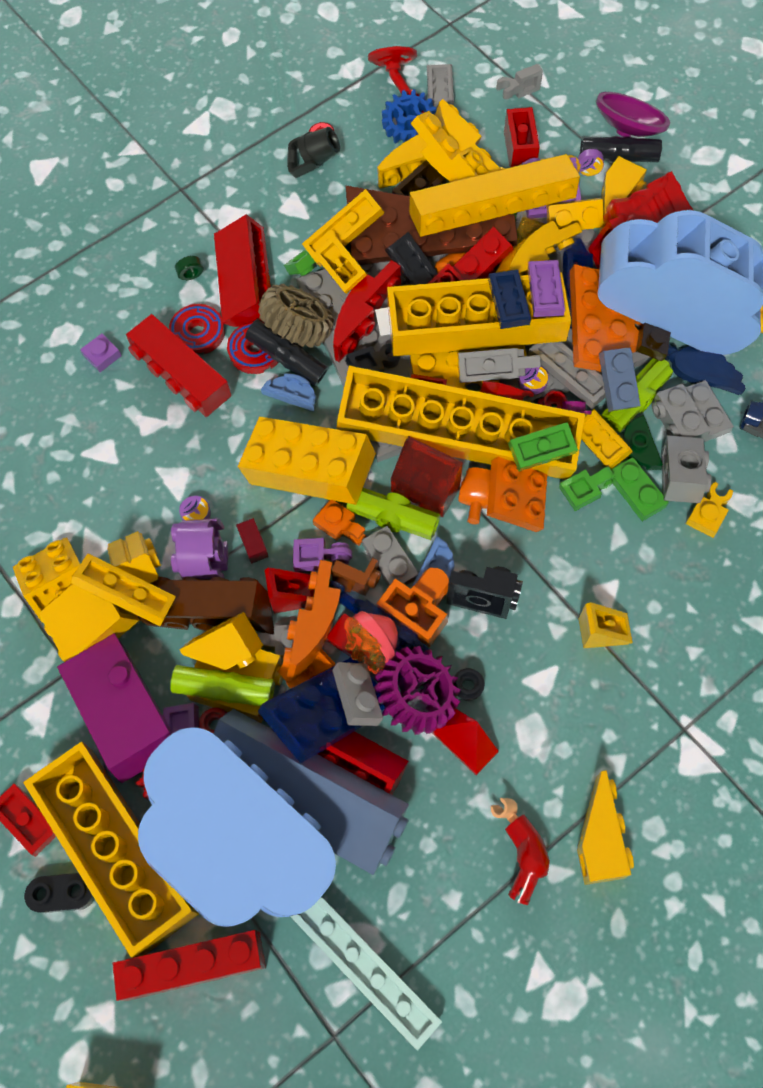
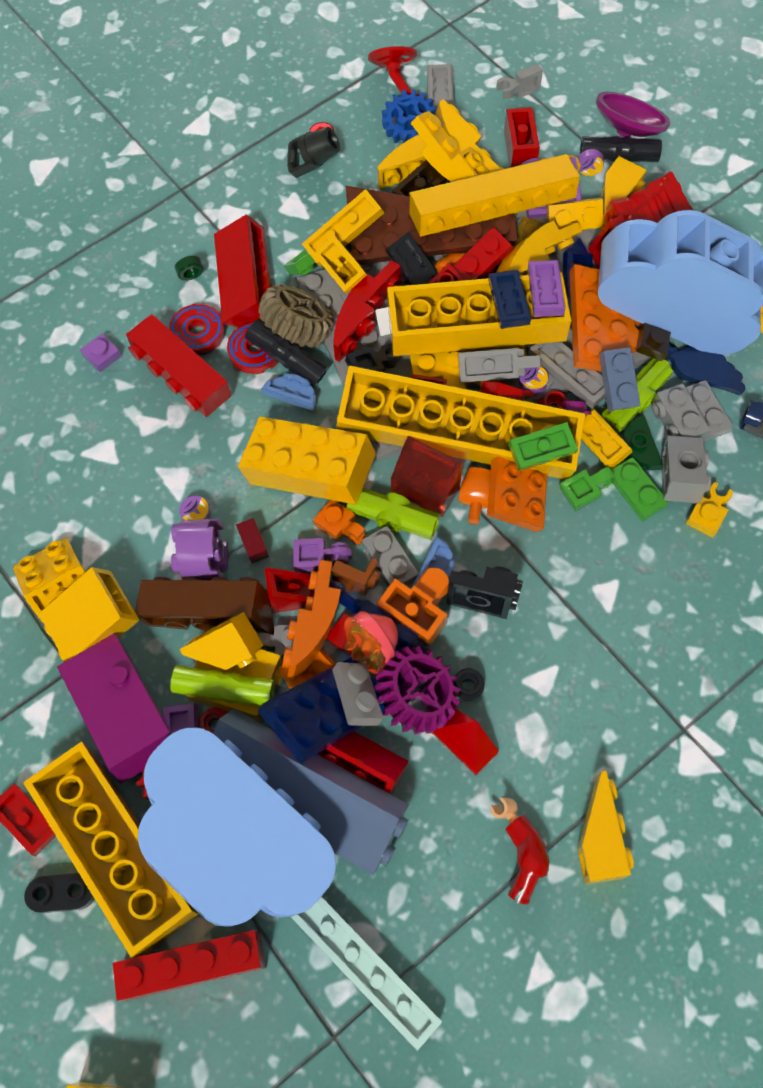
yellow plate [71,553,176,626] -> none
yellow brick [107,531,161,583] -> none
yellow slope [578,602,633,649] -> none

